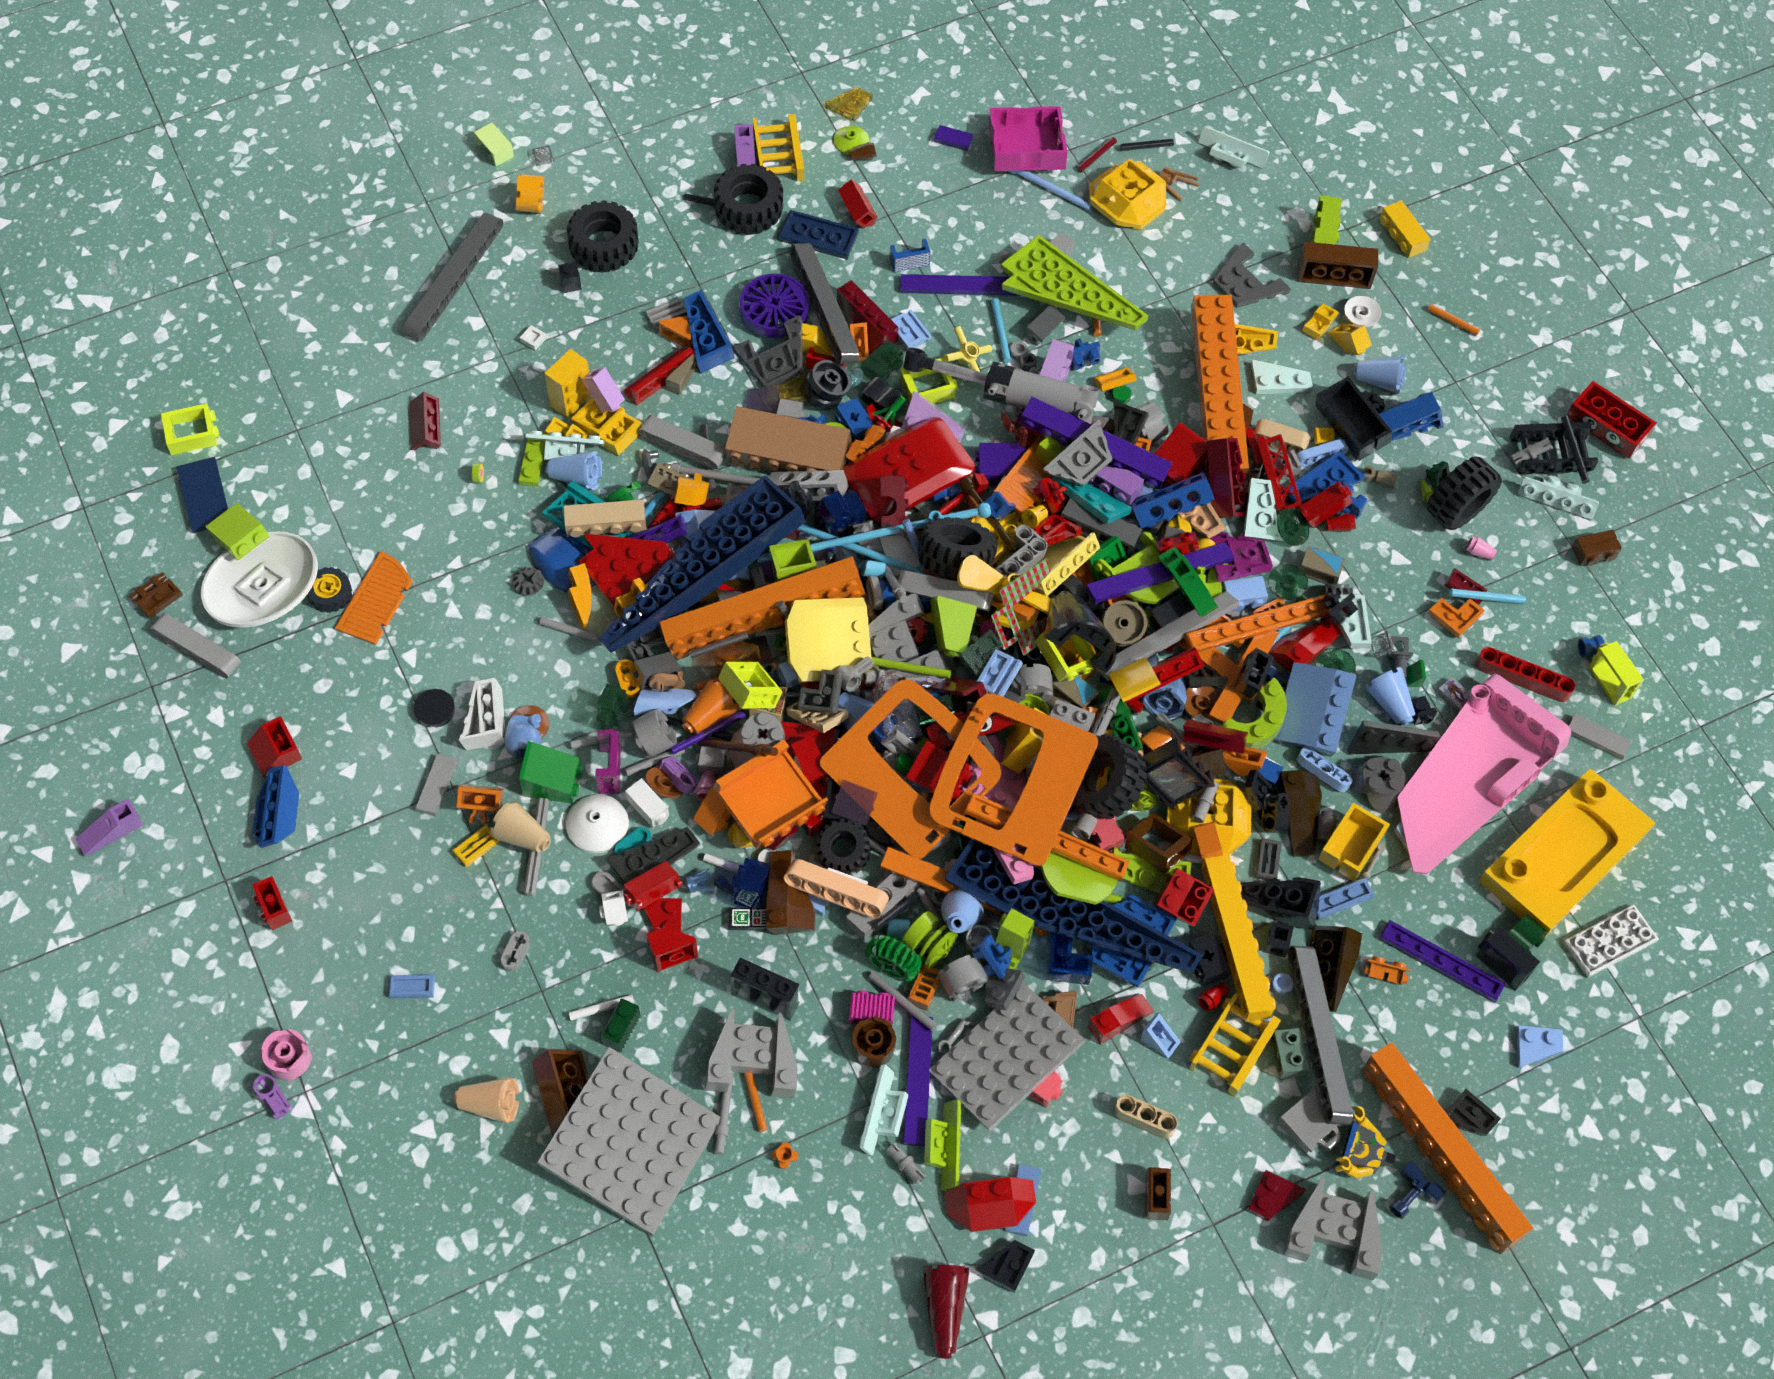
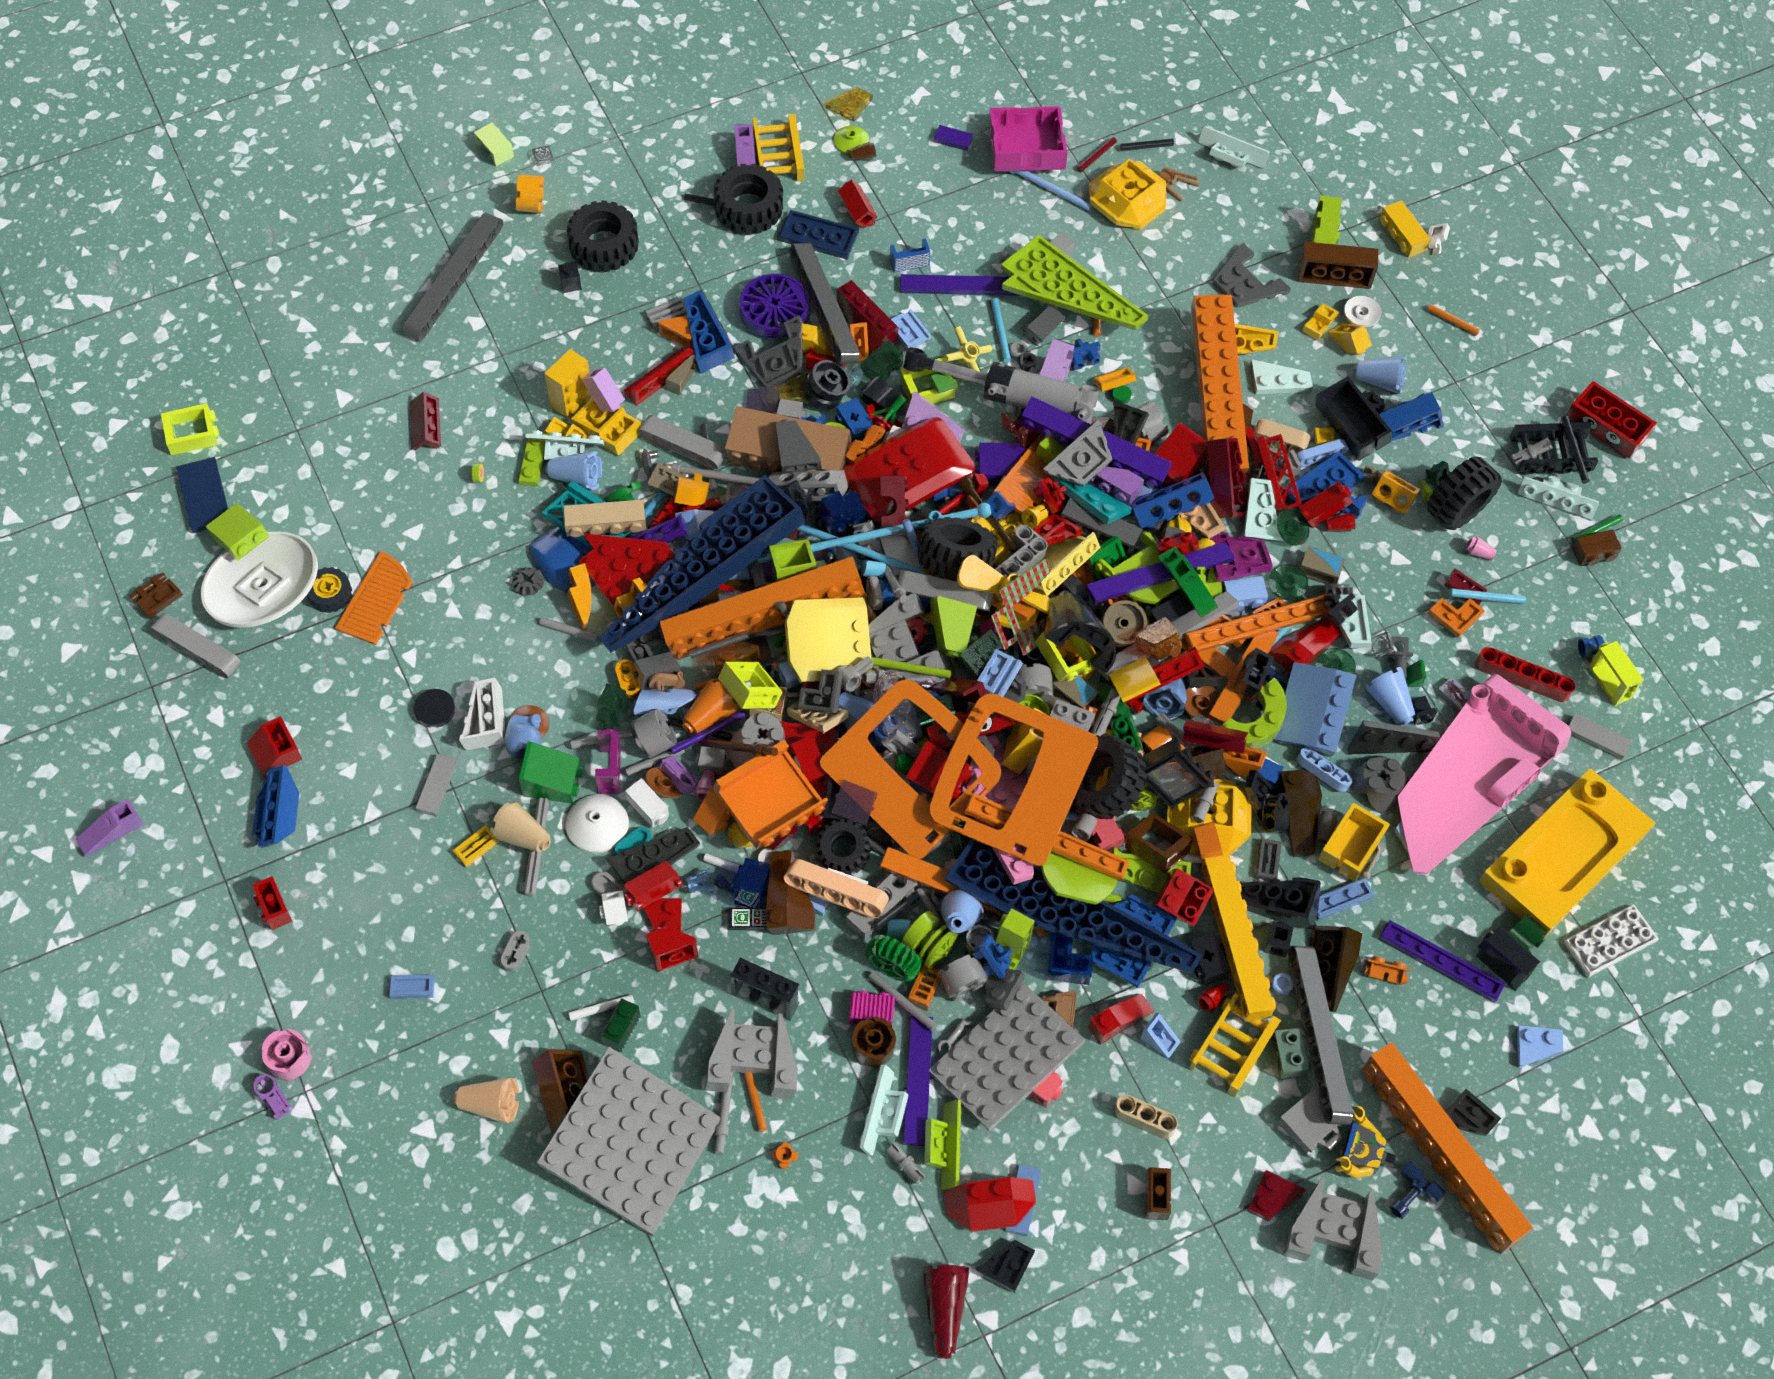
orange brick [456,784,504,824] -> none
white tile [520,325,547,351] -> none
none -> dark grey slope [776,419,822,474]
none -> bright green tile [931,374,956,394]
none -> clear orange torso [1133,617,1182,660]
none -> light orange brick [1371,471,1421,514]
none -> white plate [1428,223,1450,255]
none -> green bar [1571,514,1623,543]

